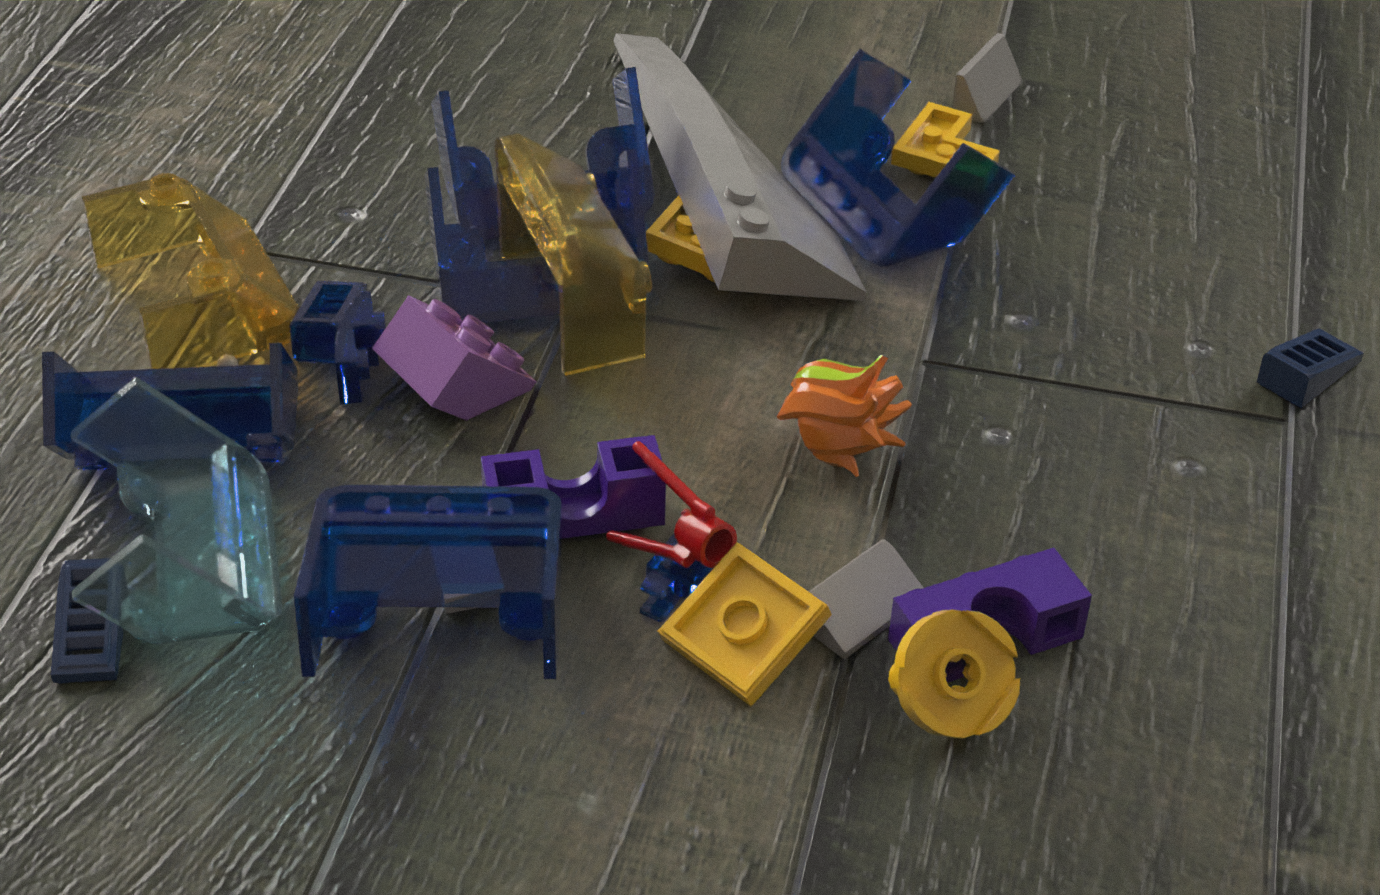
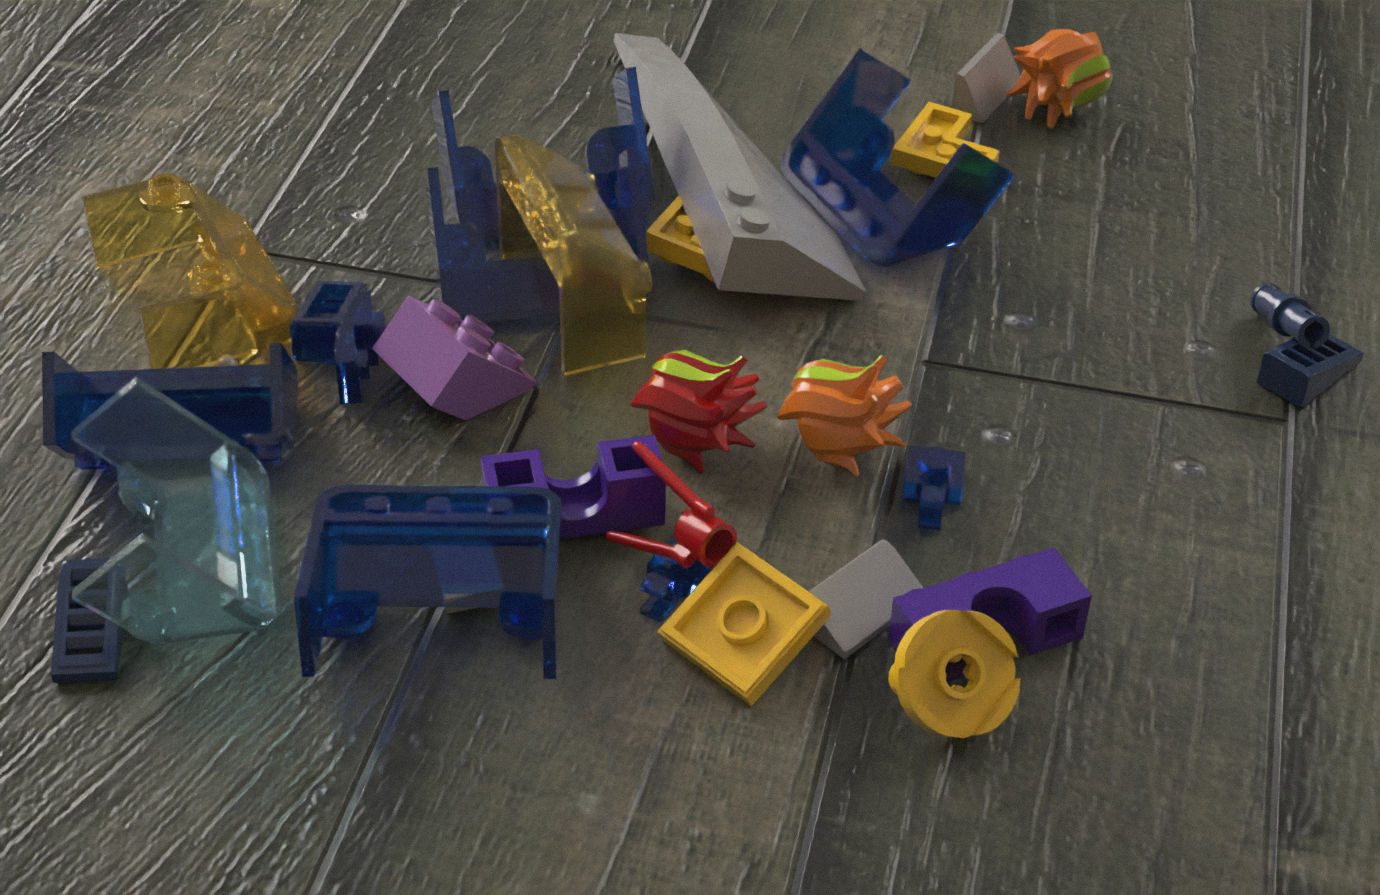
none -> red hair [629,350,768,474]
none -> clear blue plate [903,445,966,530]
none -> orange hair [1005,29,1113,129]
none -> dark blue pin [1250,283,1330,349]

